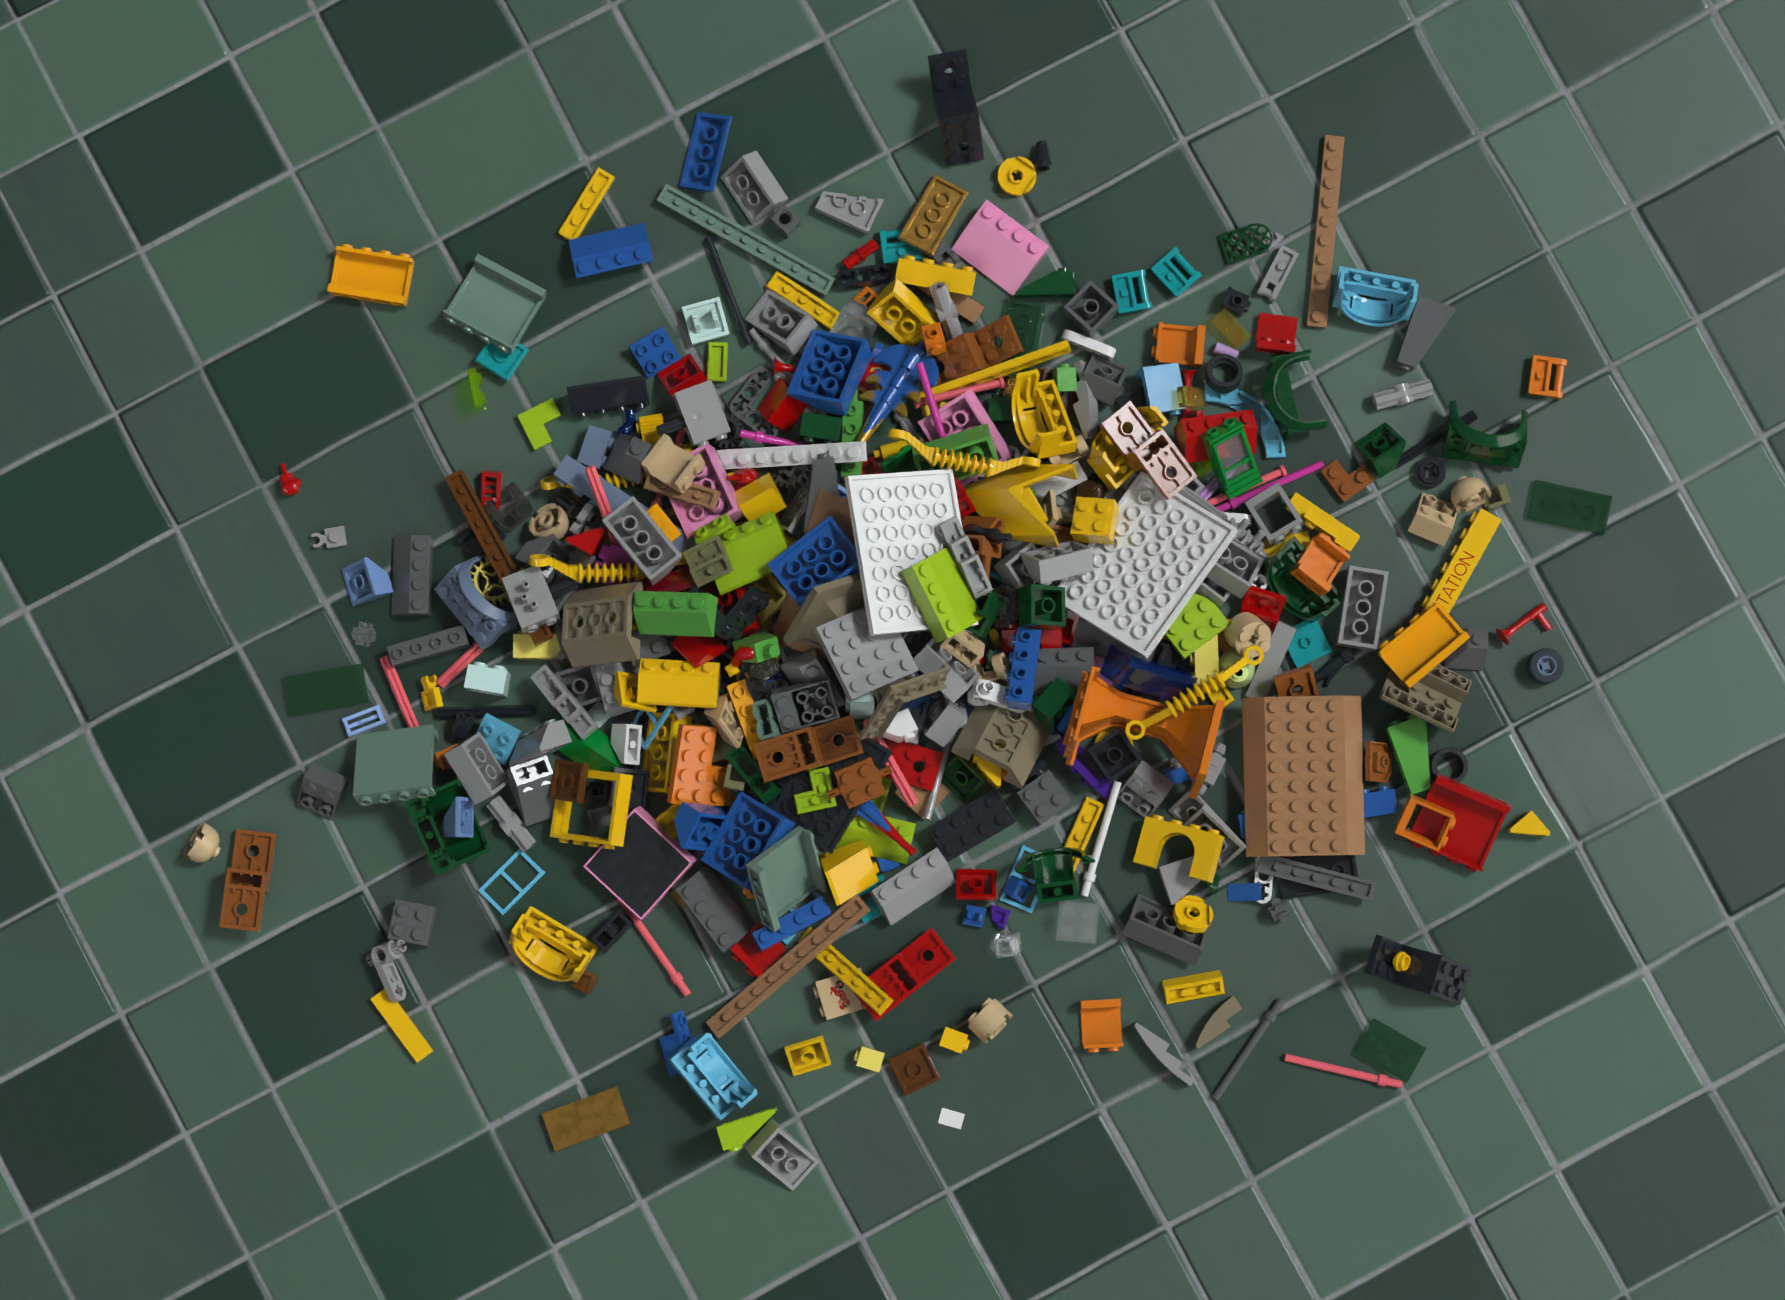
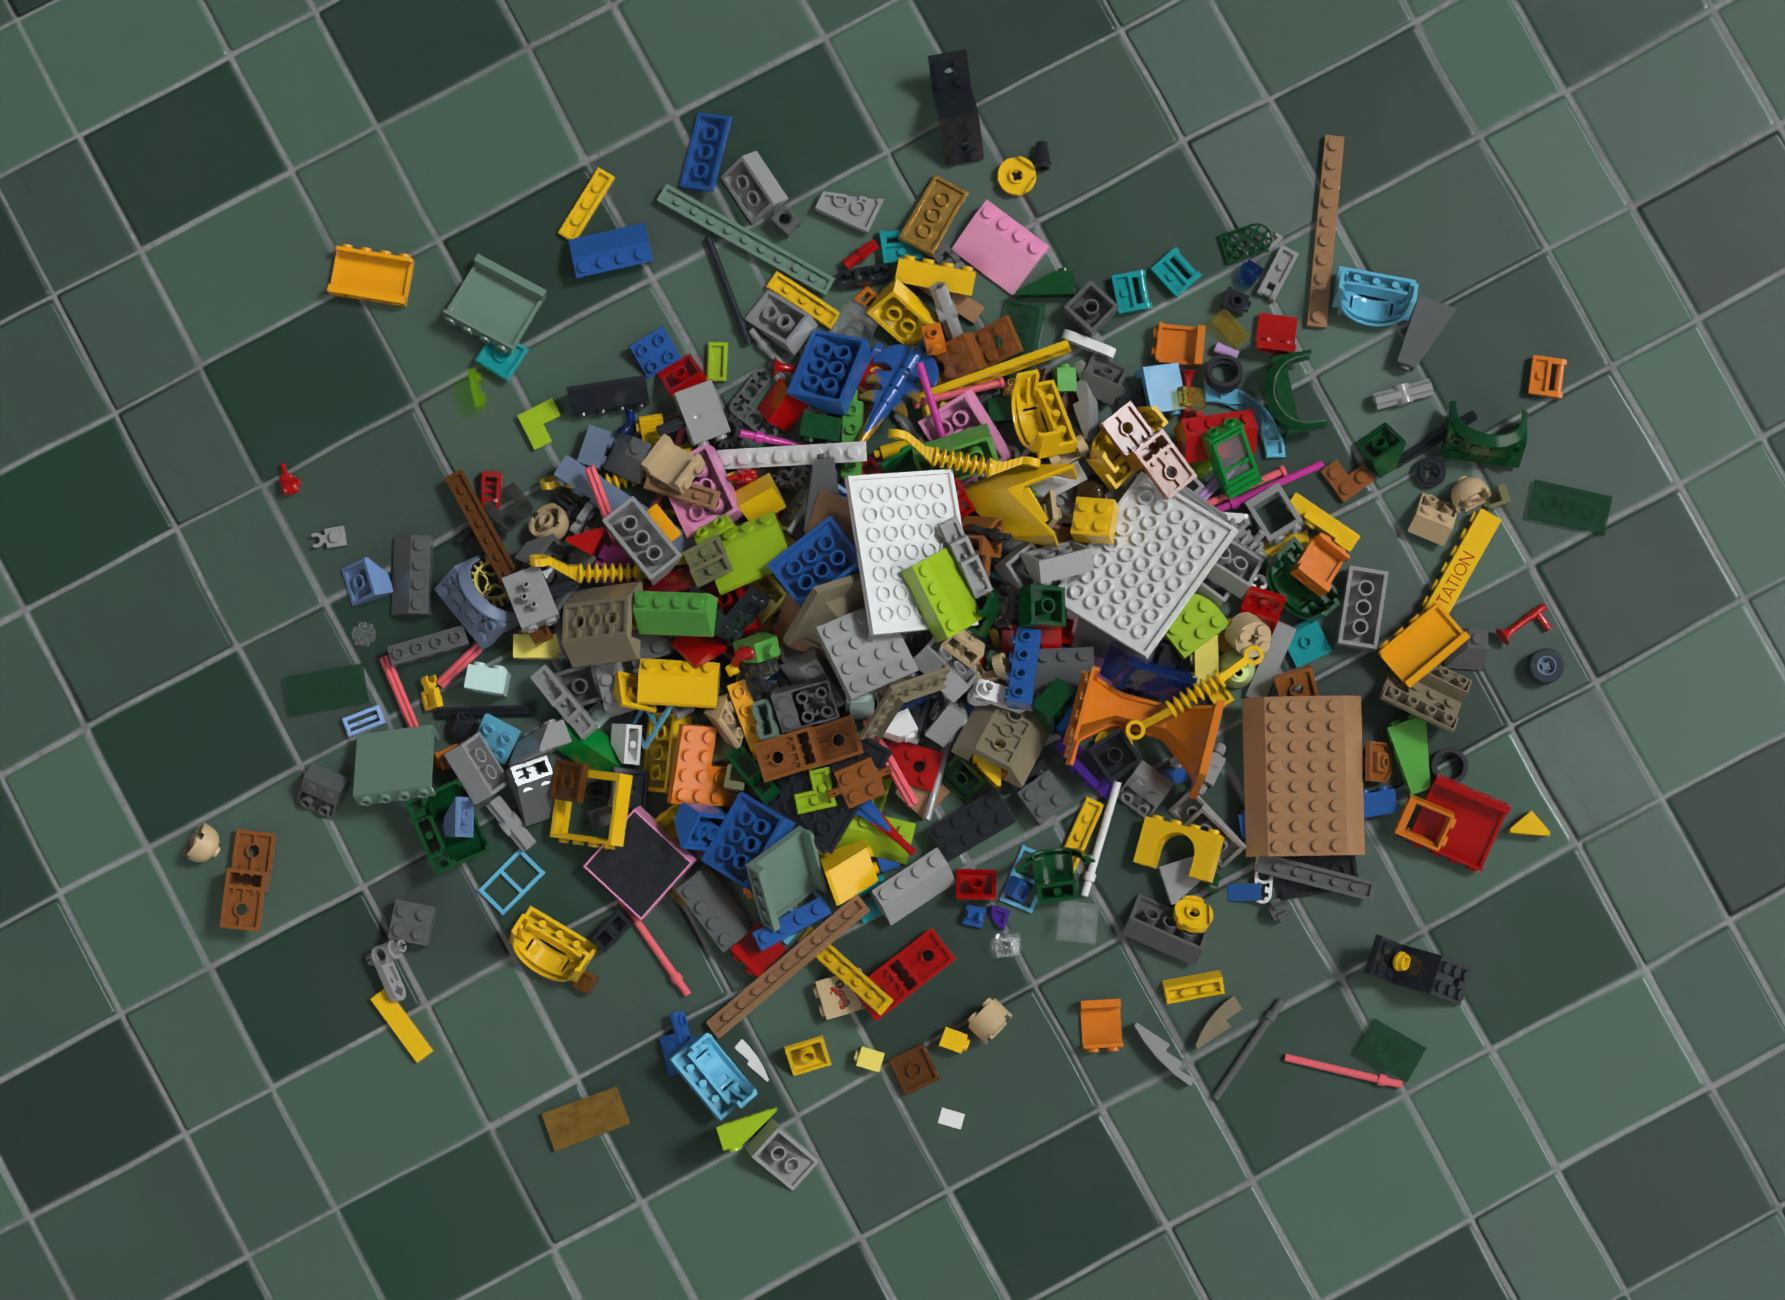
light aqua plate [682,297,730,346] -> none
black plant [1298,646,1355,687] -> none
none -> white sticker [735,1039,769,1081]
none -> clear blue piece [1239,259,1263,289]

